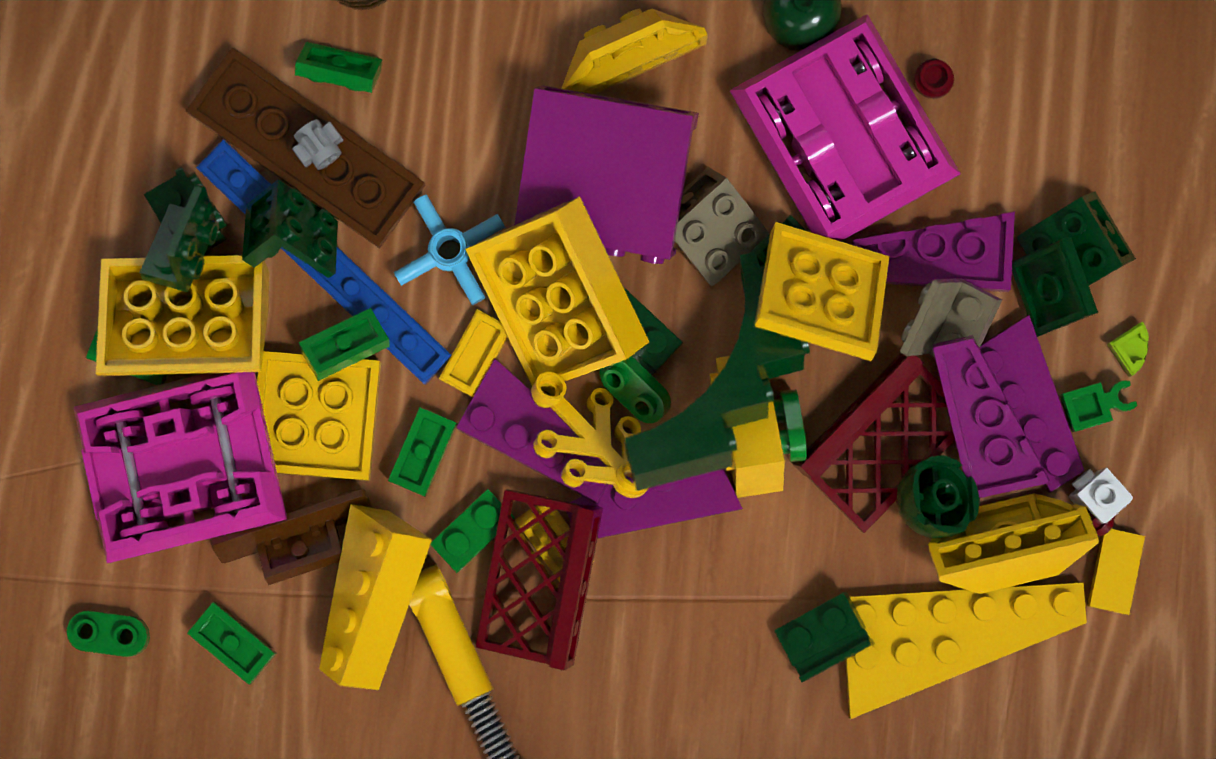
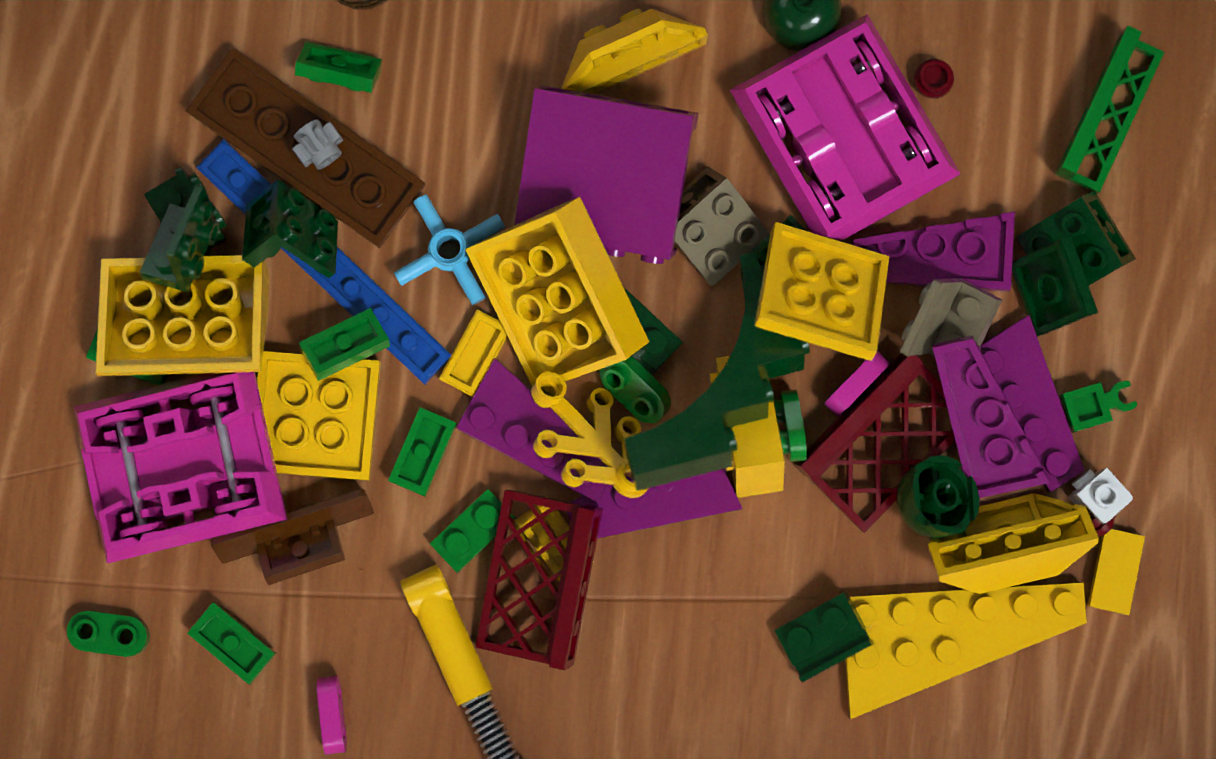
yellow wedge [319,504,432,690] -> none
lime tile [1107,321,1149,377] -> none
none -> dark pink beam [317,675,347,755]
none -> dark pink beam [824,351,891,417]
none -> green fence [1055,26,1165,194]

